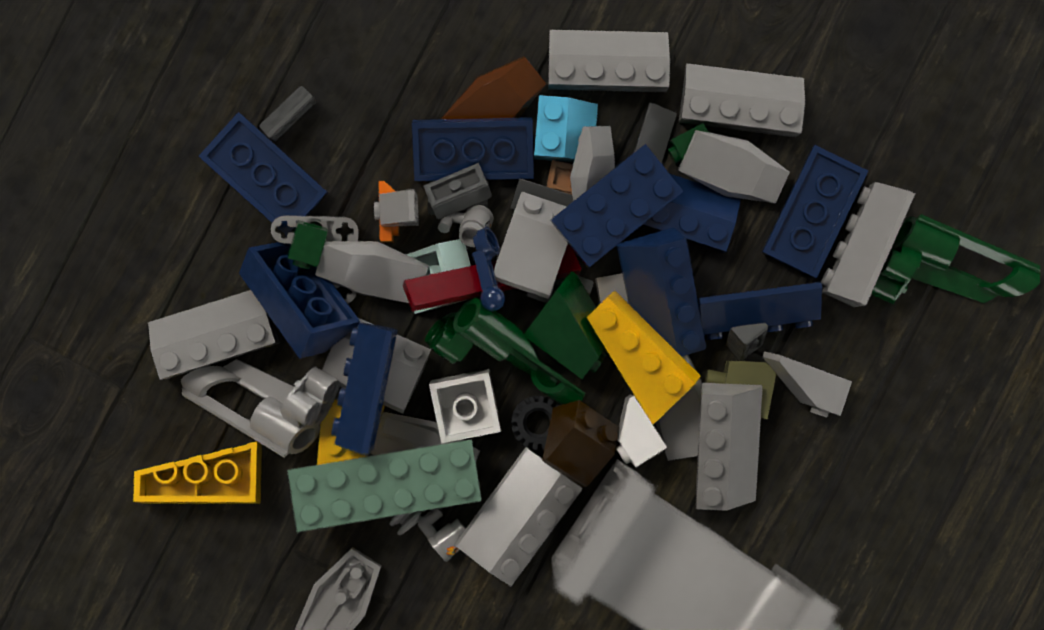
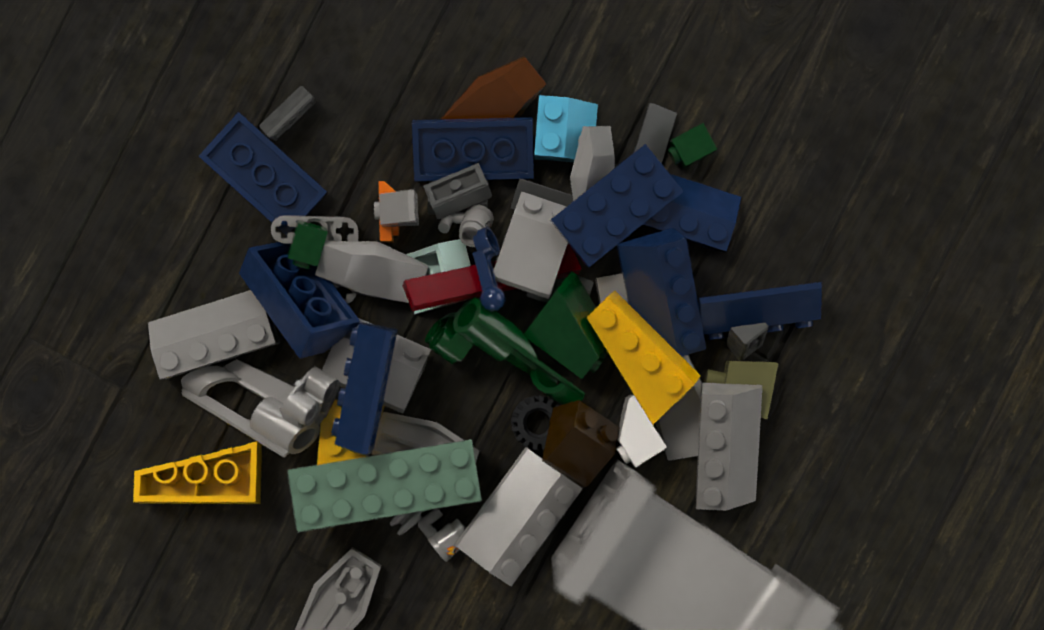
white slope [429,369,501,444] -> none
medium nougat tile [546,160,573,195] -> none
light grey slope [548,30,670,92] -> none
light grey piece [678,130,790,203] -> none
light grey slope [679,63,805,137] -> none
dark blue plate [761,145,868,279] -> none
light grey slope [763,351,852,418] -> none
light grey slope [821,182,915,307] -> none
dark green panel [871,214,1041,304] -> none

